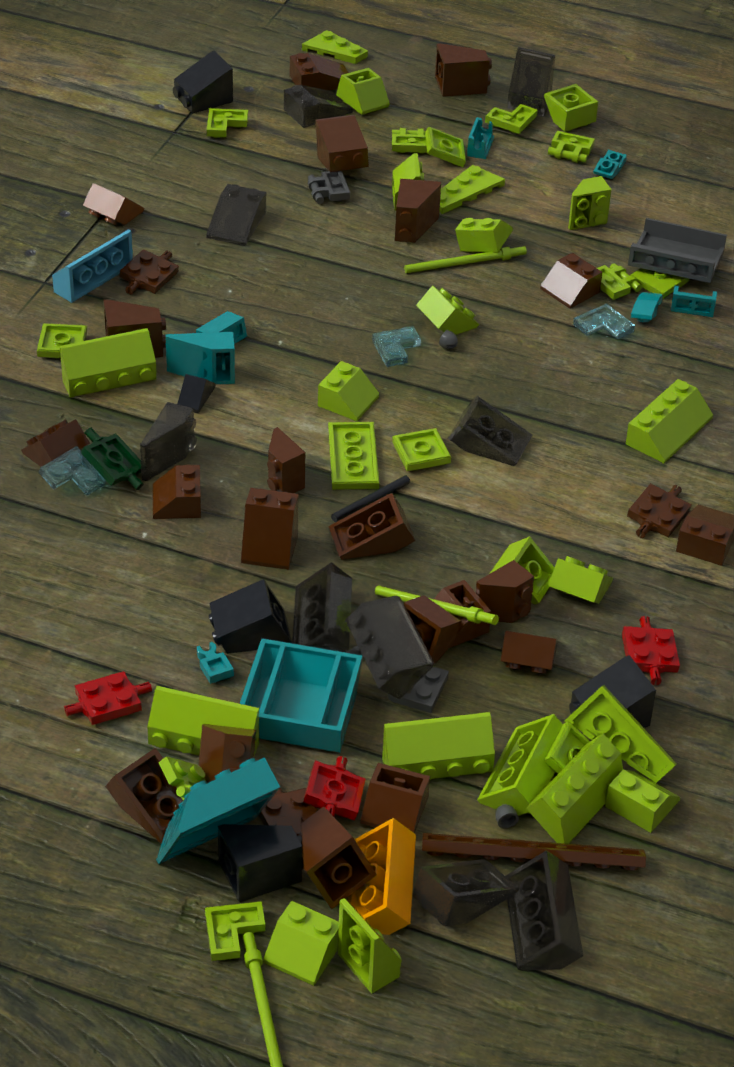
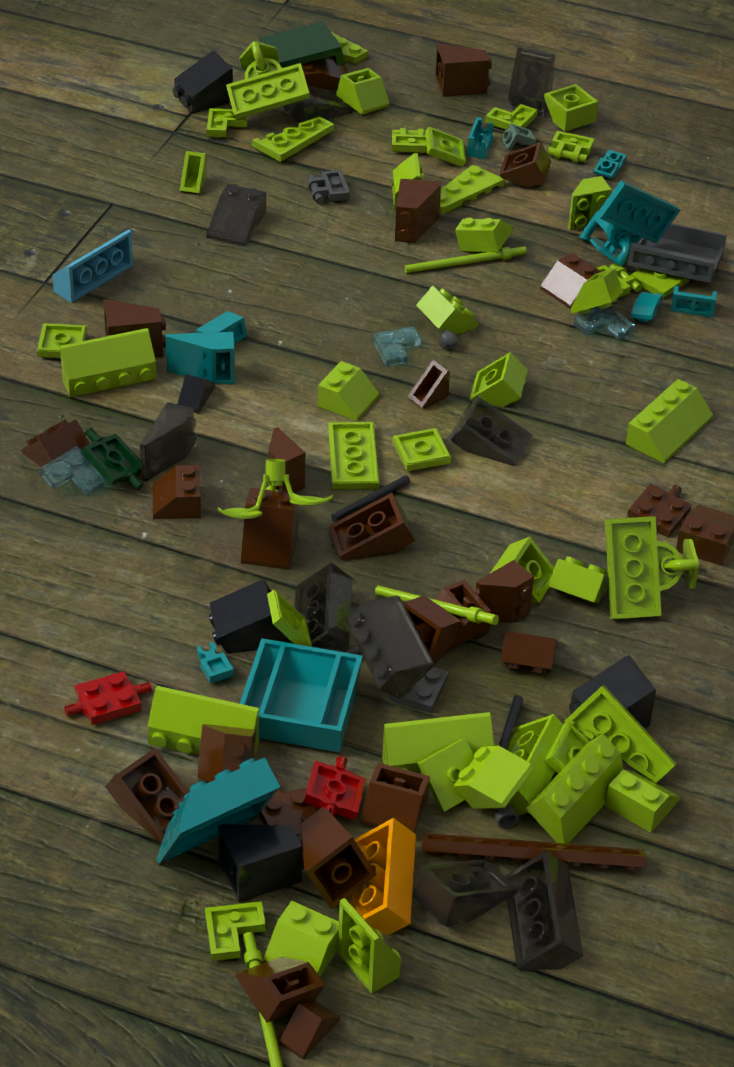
slope [83,183,145,225] -> none
reddish brown plate [119,249,179,295] -> none
lime plate [159,756,207,800] -> none
reddish brown slope [315,115,369,172] -> none
red plate [622,616,680,685] -> none
none -> lime slope [179,151,207,194]
none -> lime plant [218,459,334,519]
none -> lime plate [226,41,311,120]
none -> reddish brown slope [235,957,325,1023]
none -> lime wing [252,116,334,162]
none -> dark green panel [259,21,345,68]
none -> lime plate [267,590,312,647]
none -> reddish brown slope [280,1001,340,1060]
none -> reddish brown slope [408,360,450,409]
none -> lime plate [418,738,474,812]
none -> lime slope [453,746,535,809]
none -> lime slope [470,352,528,407]
none -> black bar [498,695,523,750]
none -> reddish brown slope [499,142,551,188]
none -> sand green bracket [502,123,536,150]
none -> lime slope [570,268,623,315]
none -> teal plate [579,180,681,266]
none -> lime plate [605,516,699,619]

